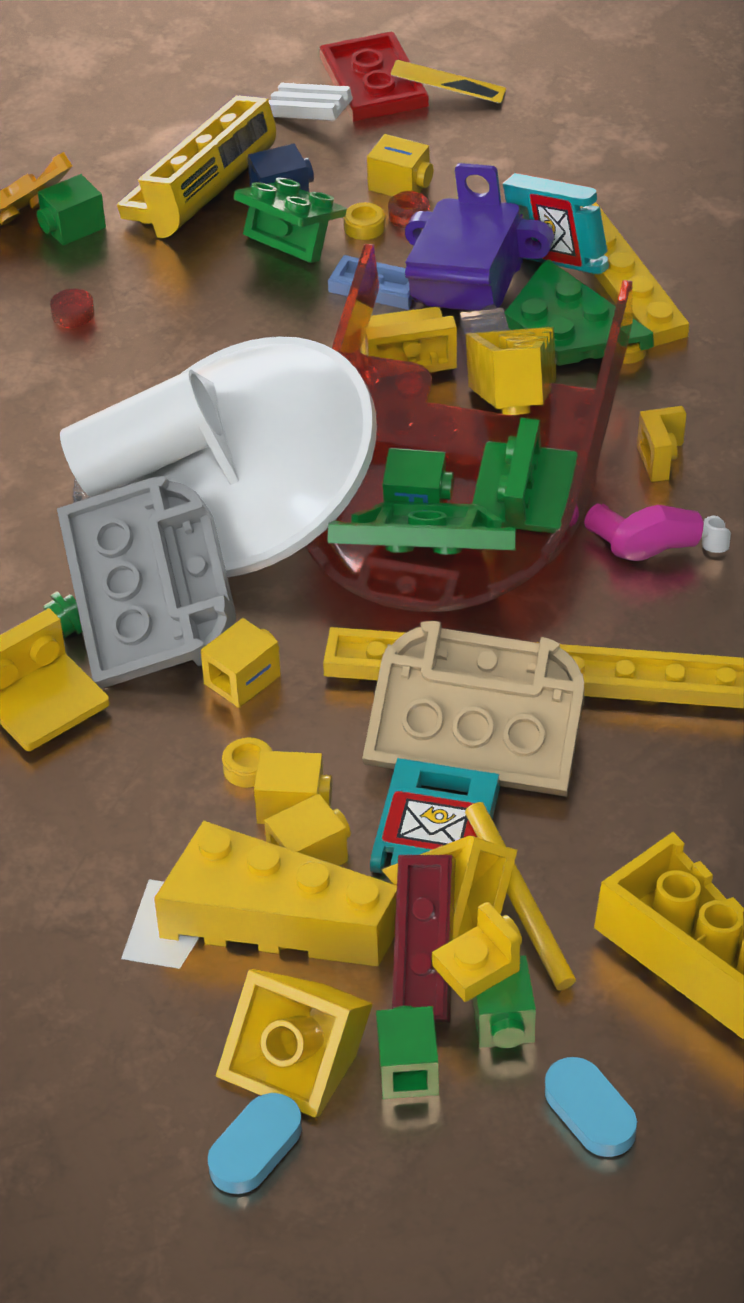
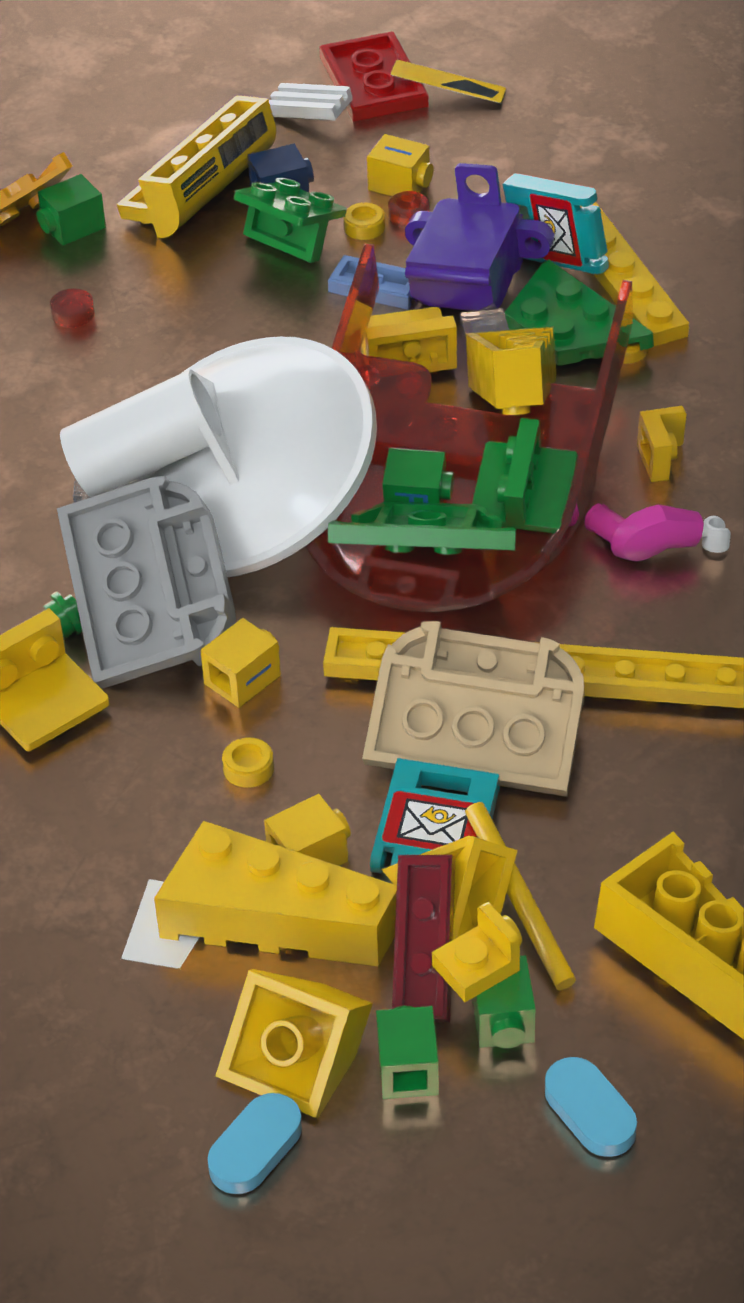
yellow brick [254,750,333,824] -> none

